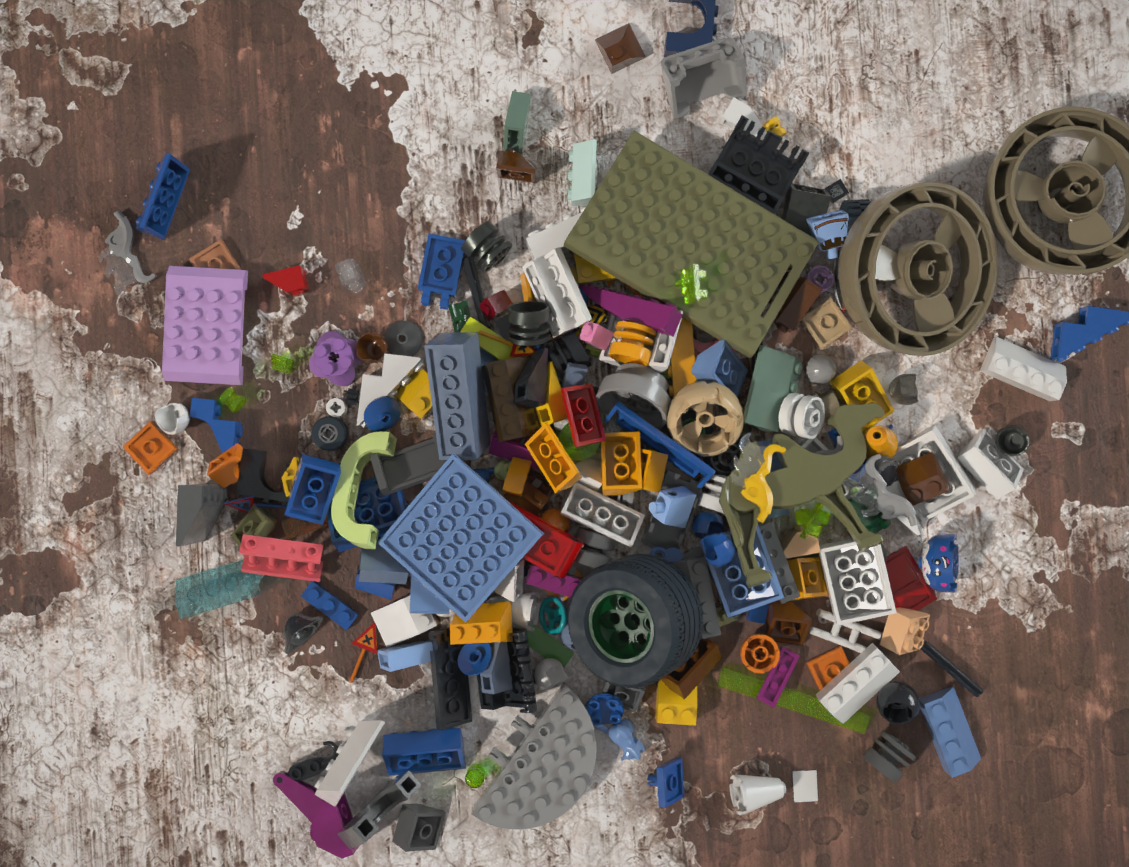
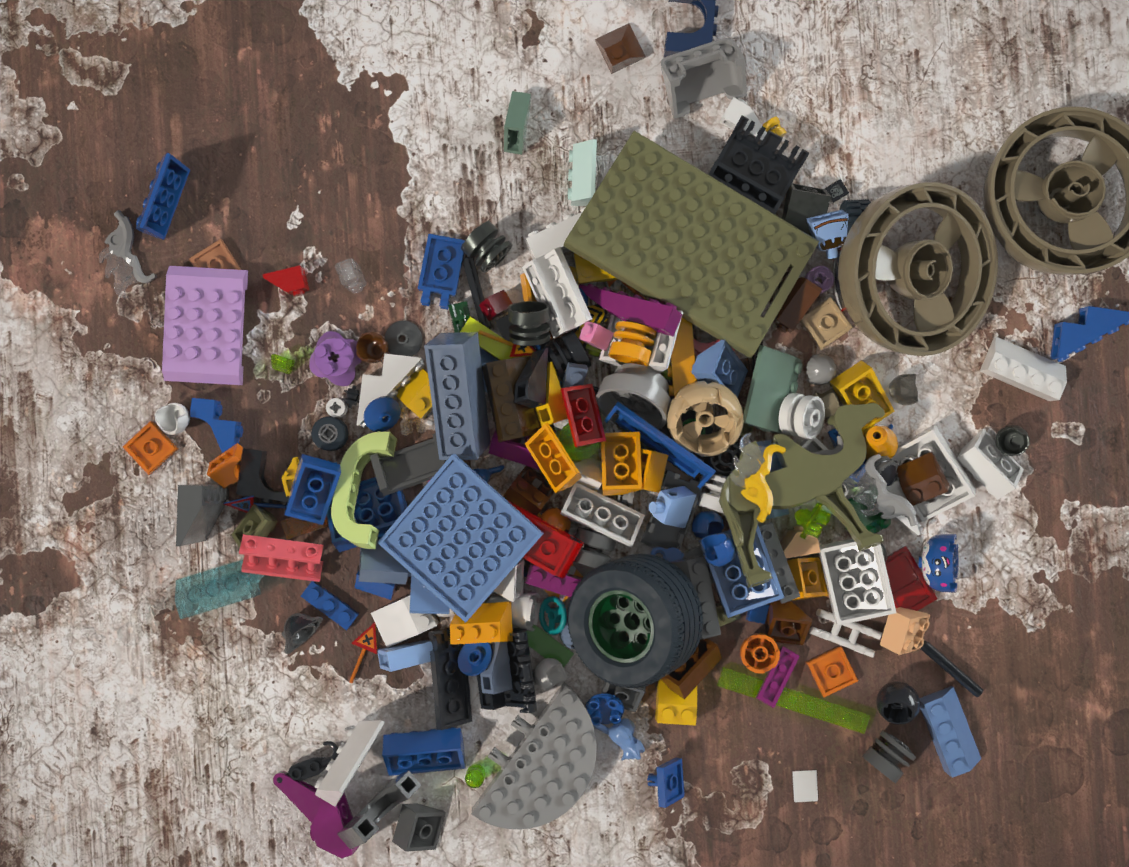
clear neon green wheel [219,387,246,413] -> none
yellowish green wheel [494,461,511,481] -> none
reddish brown slope [496,149,536,183] -> none
light orange slope [502,457,532,496] -> none
clear neon green hips [675,264,708,305] -> none
white cone [729,774,786,815] -> none
white slope [816,643,900,724] -> none

